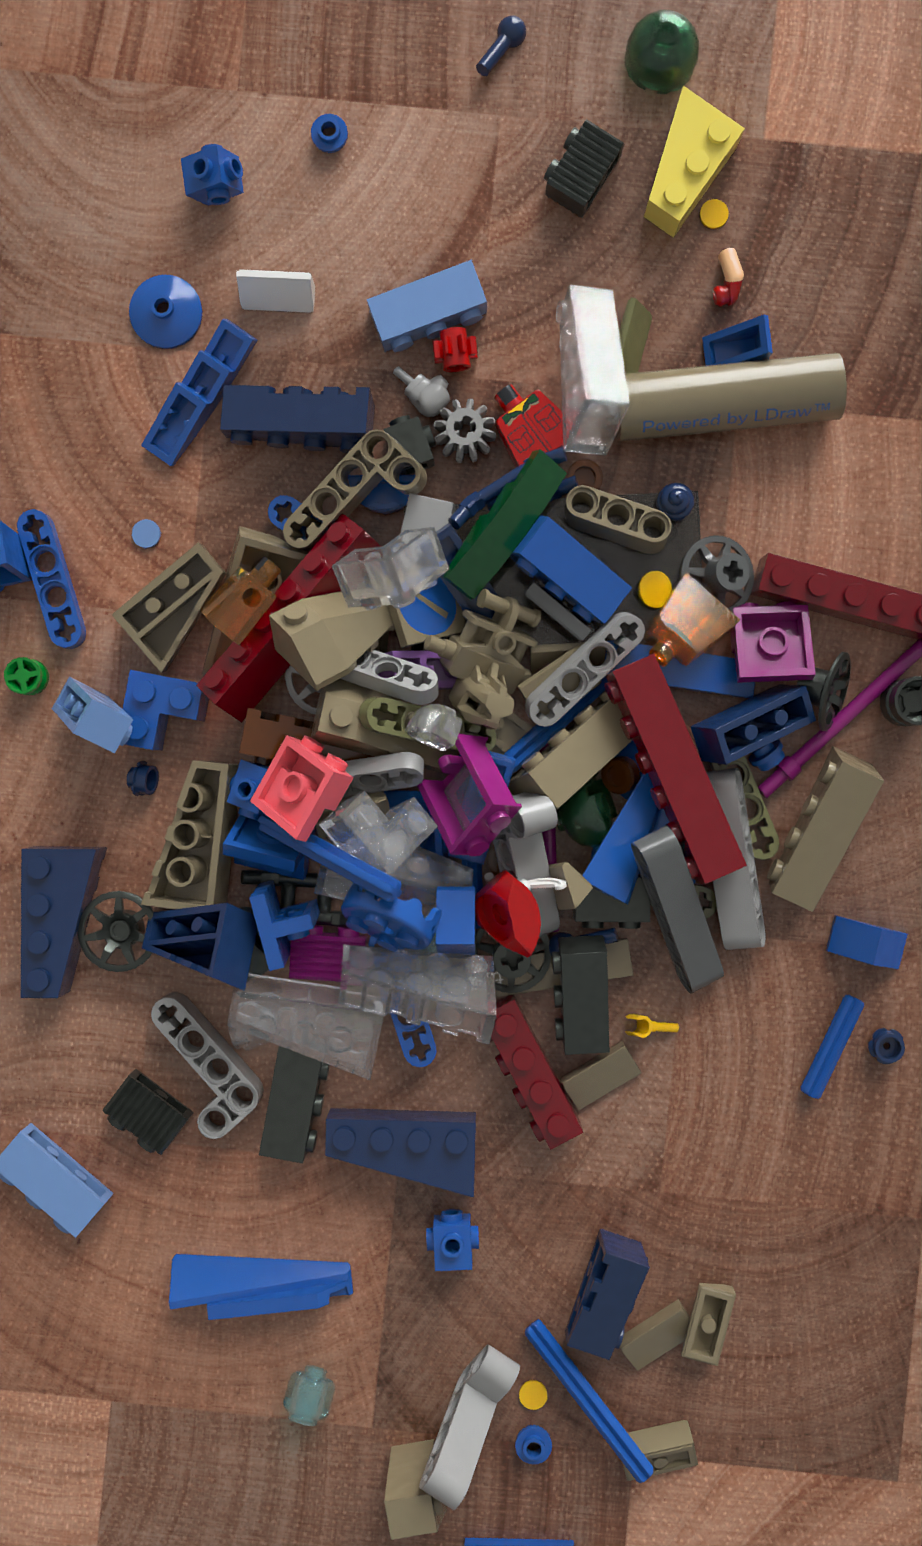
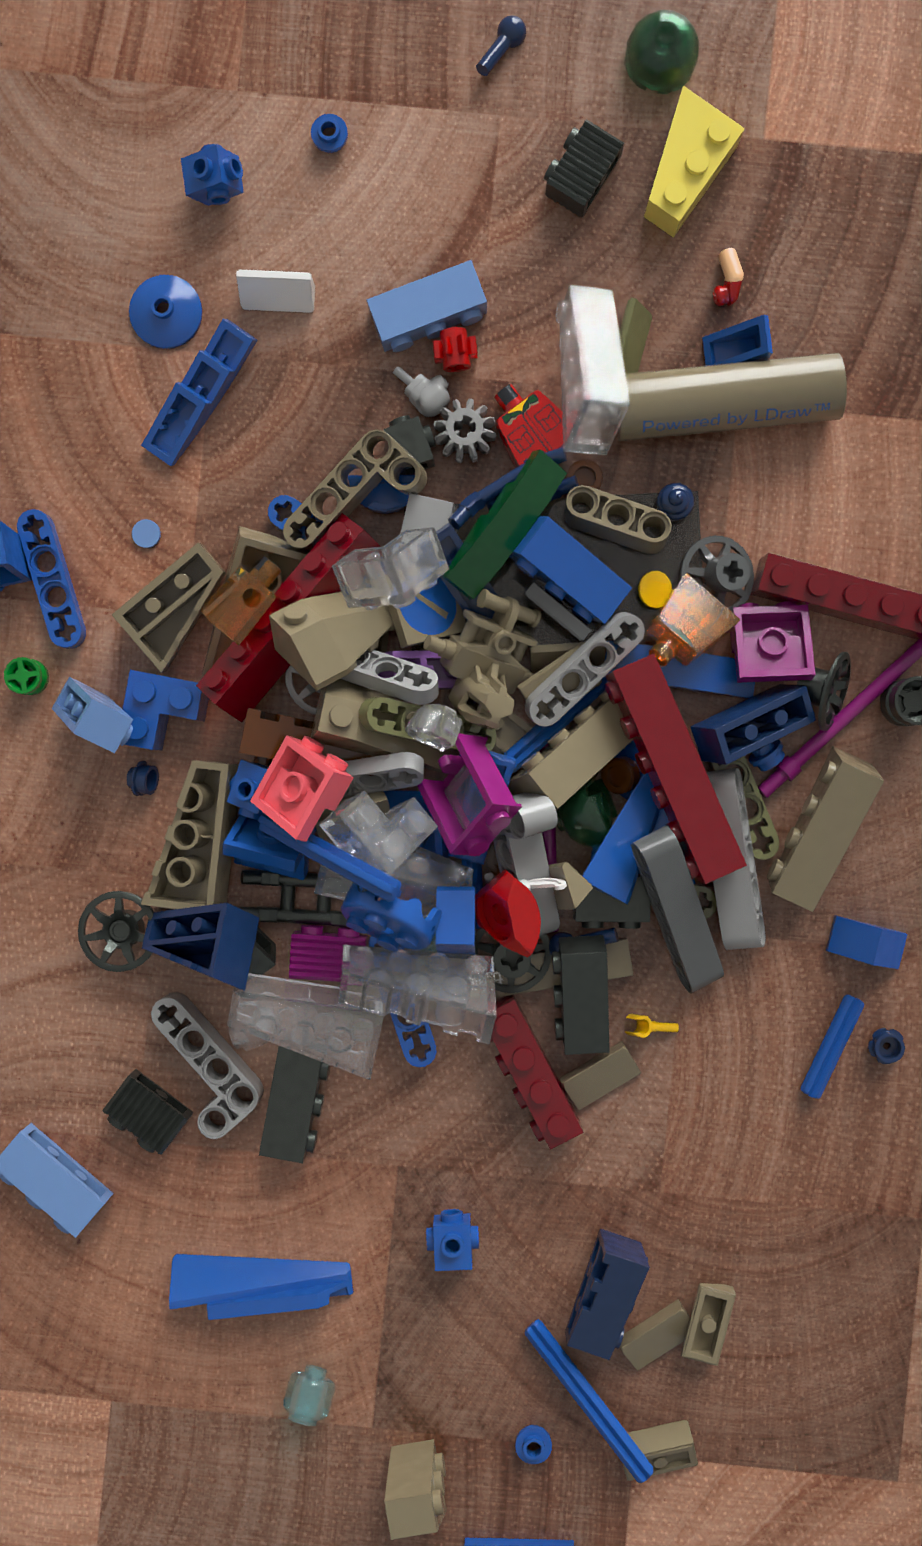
dark blue wedge [21,846,107,998] -> none
dark blue wedge [220,385,375,453] -> none
blue bracket [249,880,320,971] -> none
dark blue wedge [325,1108,476,1198] -> none
light grey beam [419,1345,520,1510] -> none
yellow piece [519,1380,547,1410] -> none
yellow piece [700,199,729,229] -> none

